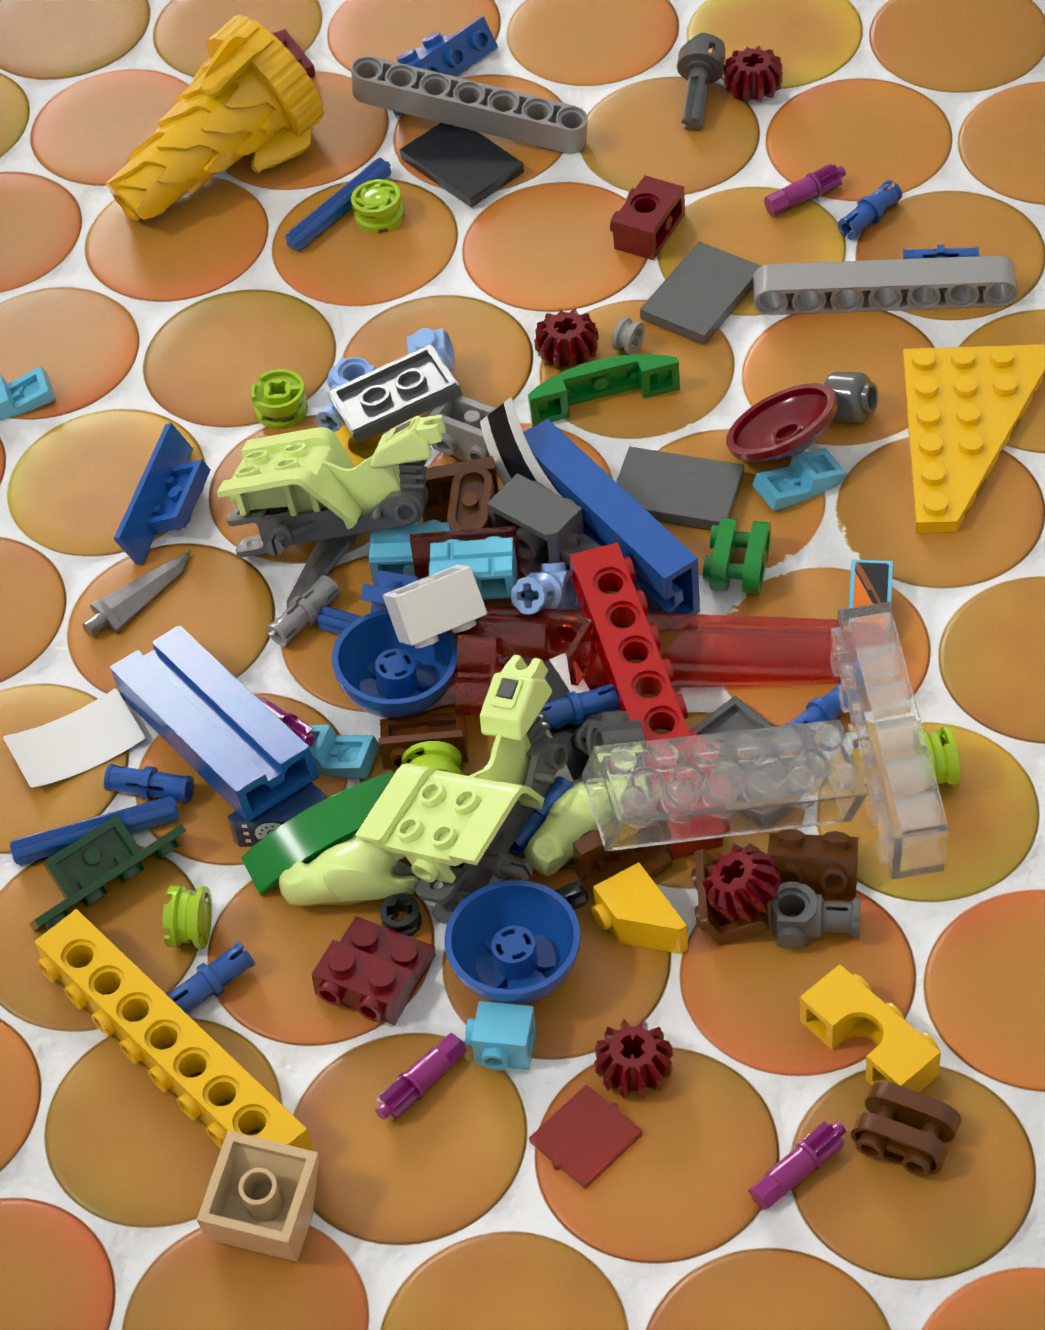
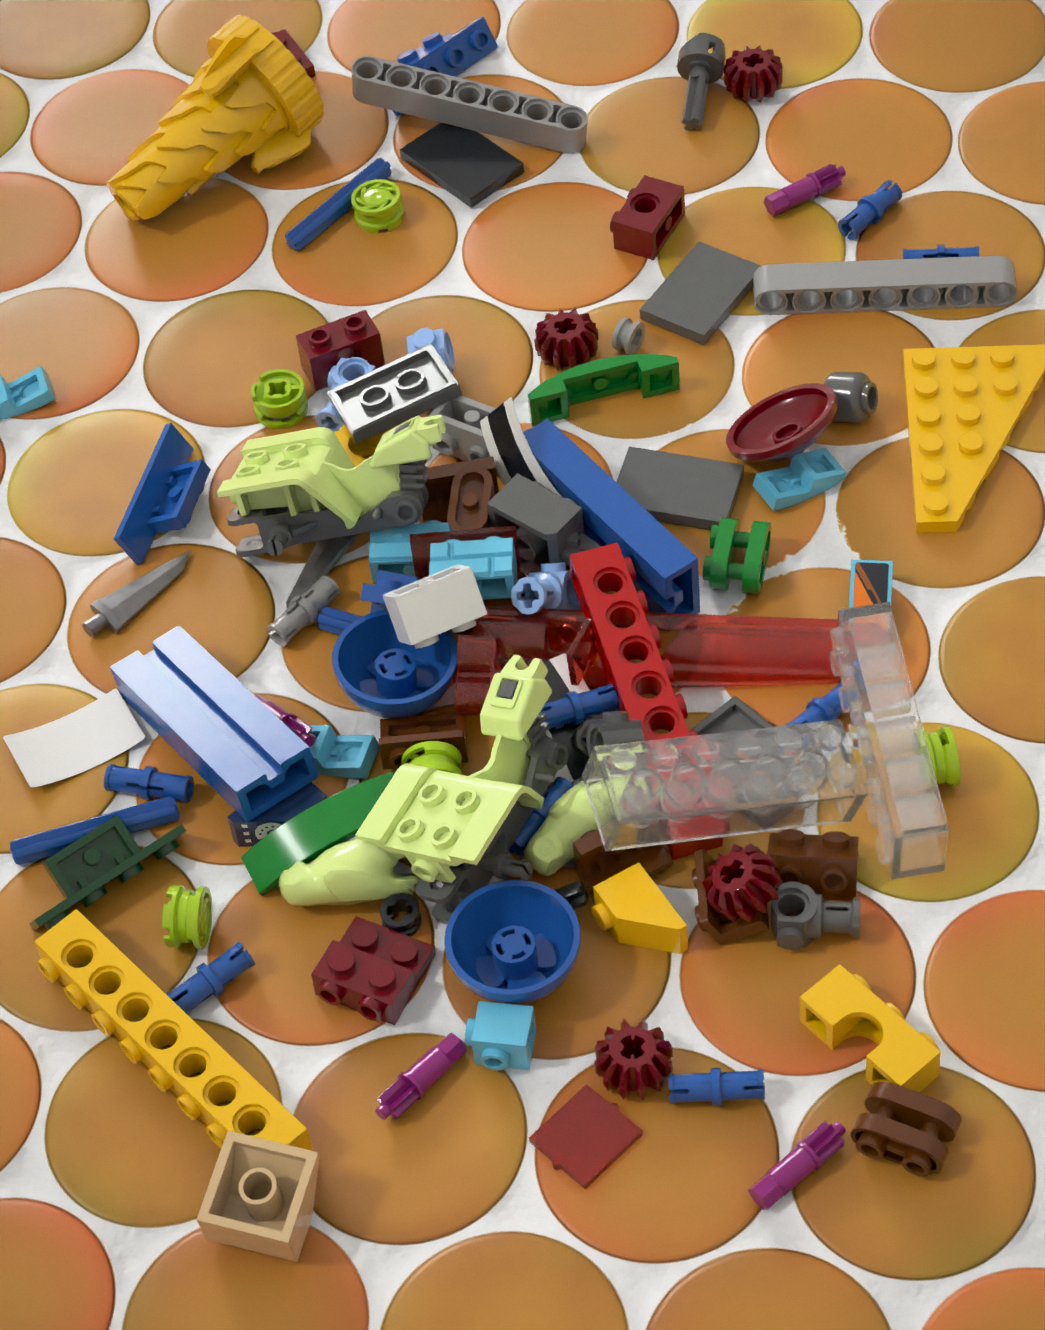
none -> dark red brick [296,310,385,391]
none -> blue pin [668,1067,765,1106]

